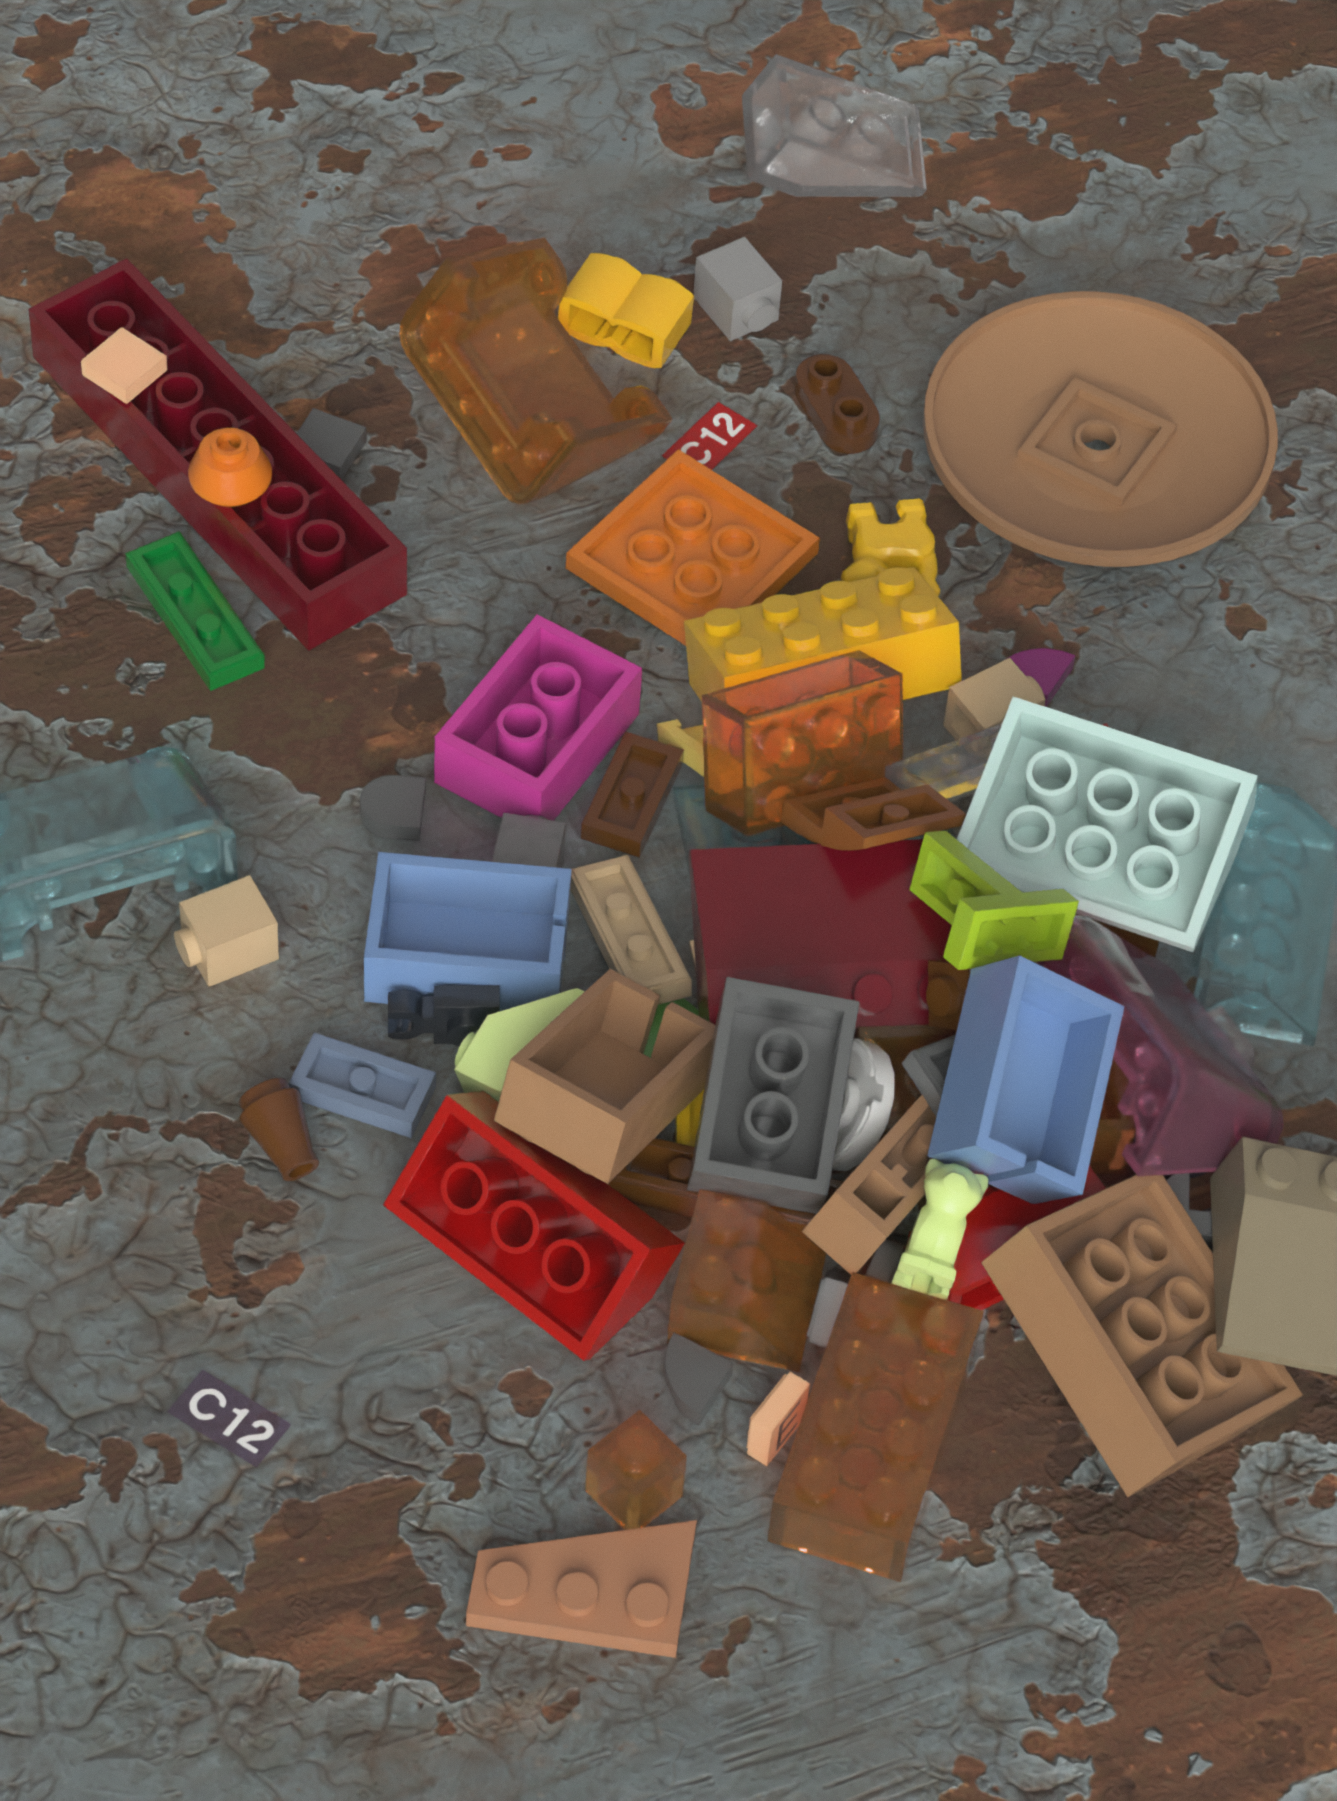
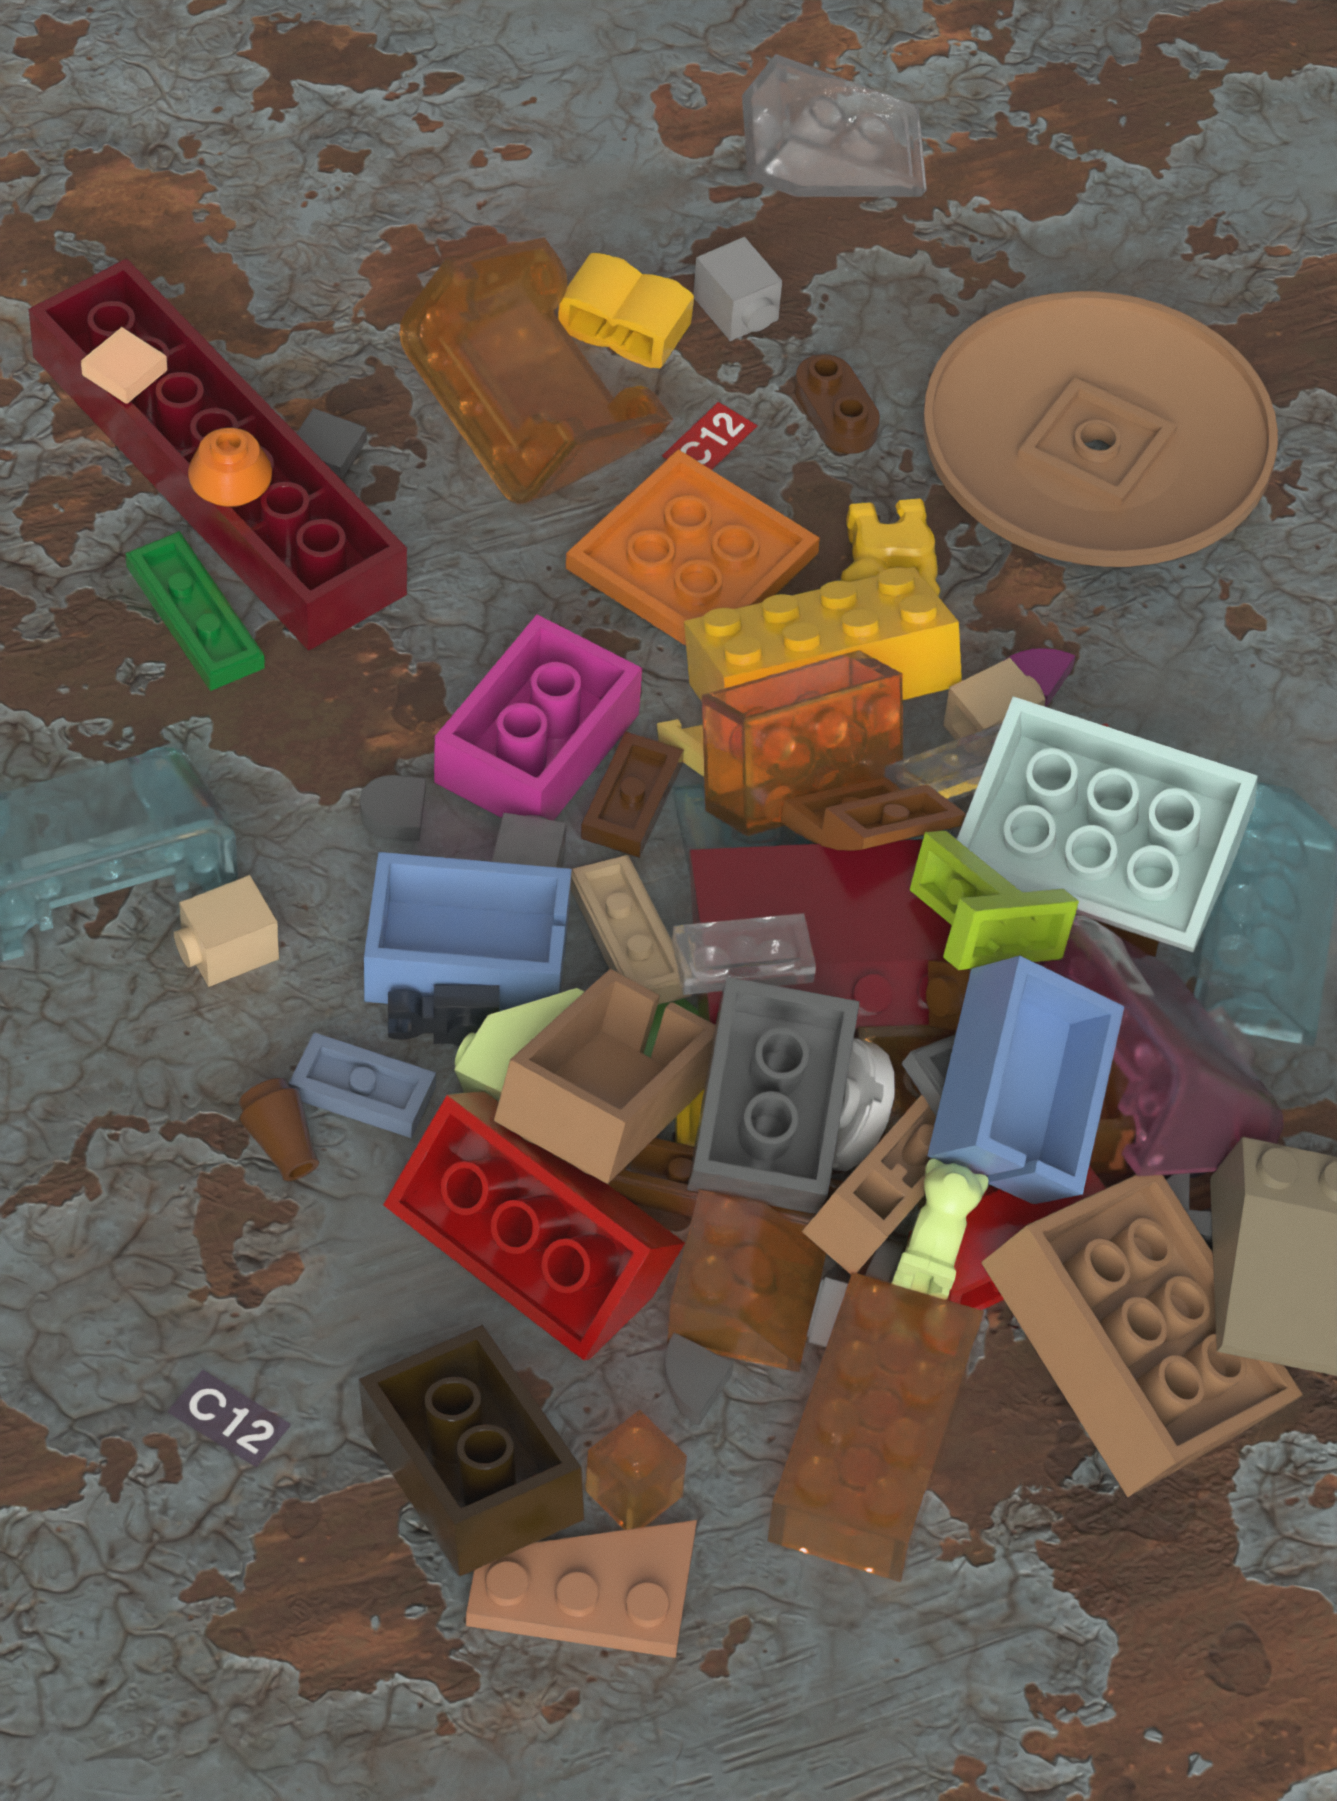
light nougat tile [746,1371,810,1466] -> none
none -> dark brown brick [359,1325,584,1577]
none -> clear plate [672,913,816,995]

